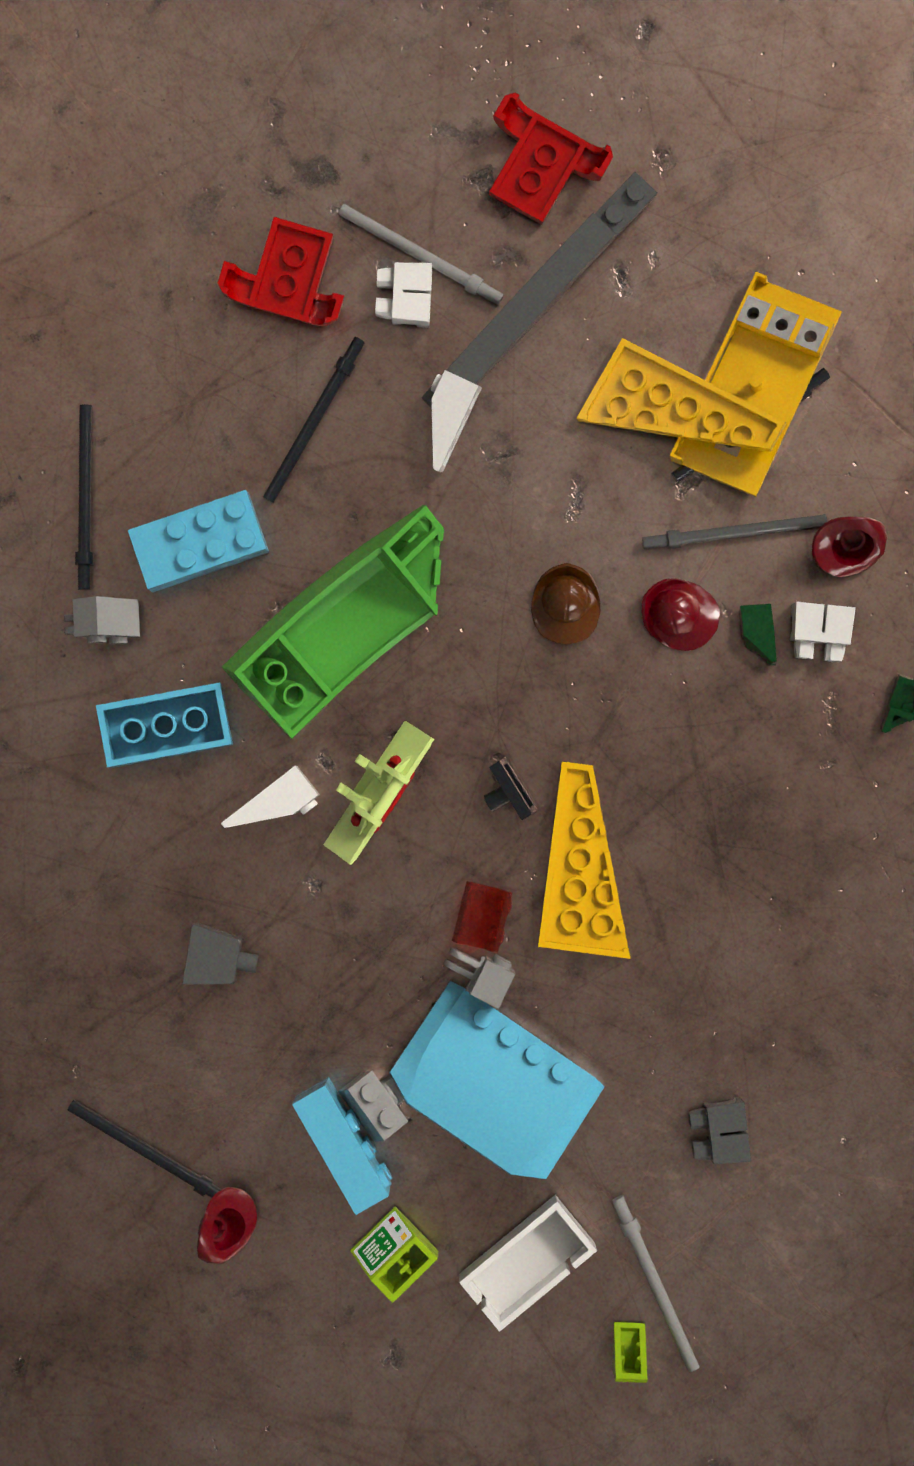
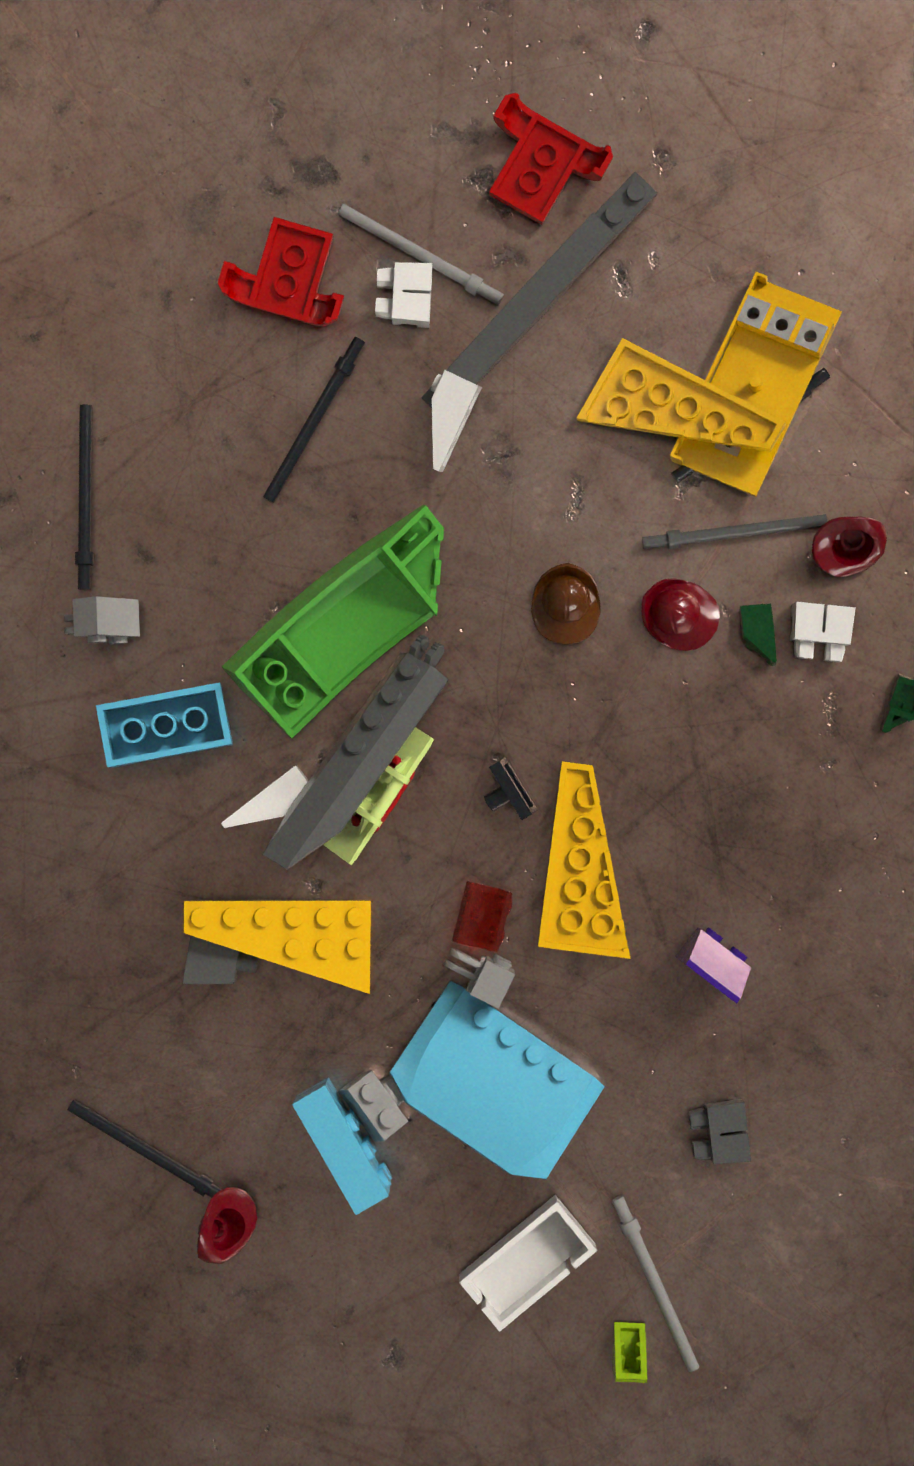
medium azure brick [128,490,269,592] -> none
lime slope [350,1206,438,1303] -> none
none -> yellow wing [182,900,371,994]
none -> dark grey hinge [262,634,448,870]
none -> slope [675,927,751,1004]

